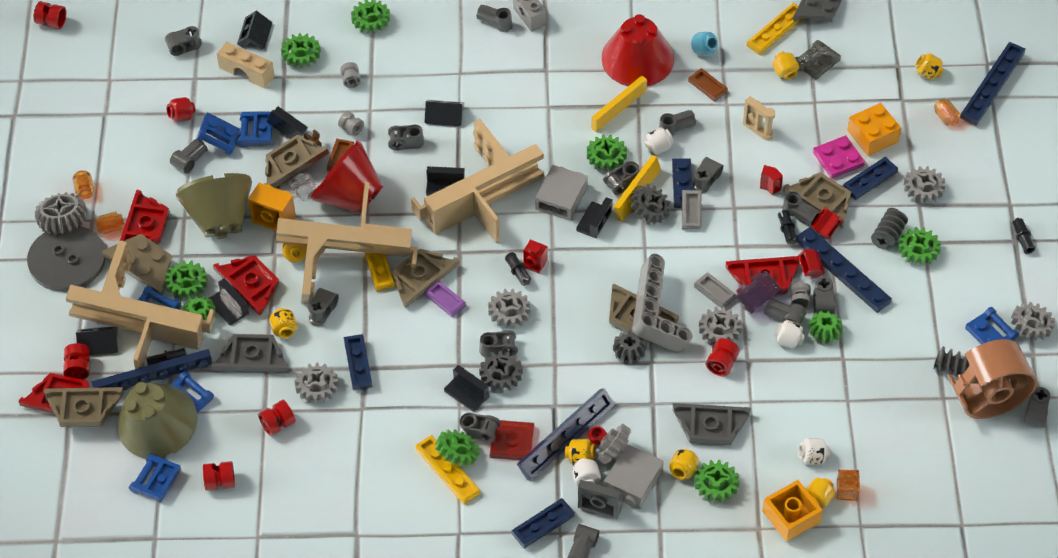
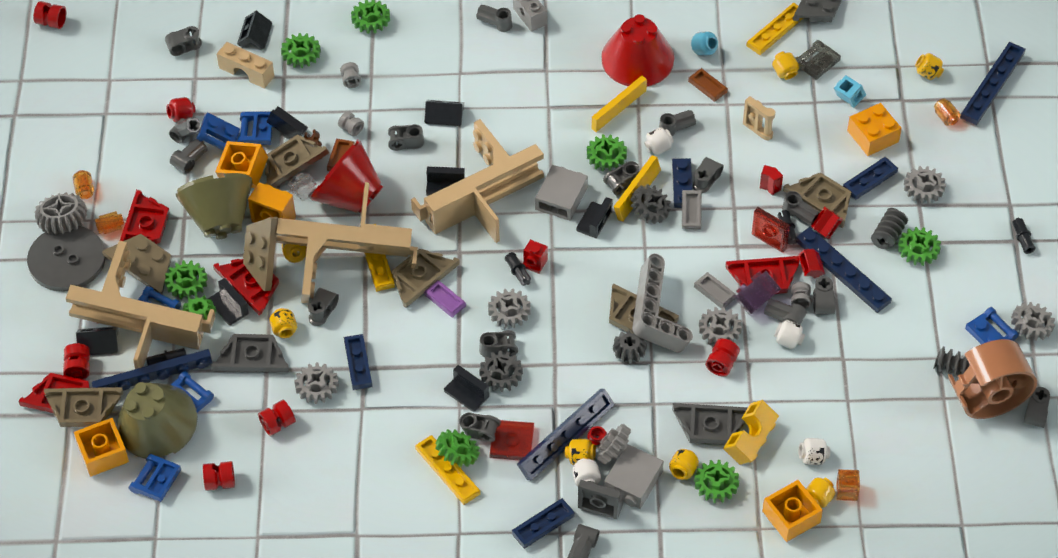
bright green gear [809,310,843,344] -> none
dark pink plate [813,135,865,179] -> none
none -> light orange brick [73,418,129,477]
none -> dark grey piece [169,118,201,143]
none -> light orange brick [215,141,268,188]
none -> dark tan wing [243,217,278,291]
none -> yellow arch [723,400,779,465]
none -> clear red tile [752,207,790,253]
none -> medium azure brick [834,75,866,108]

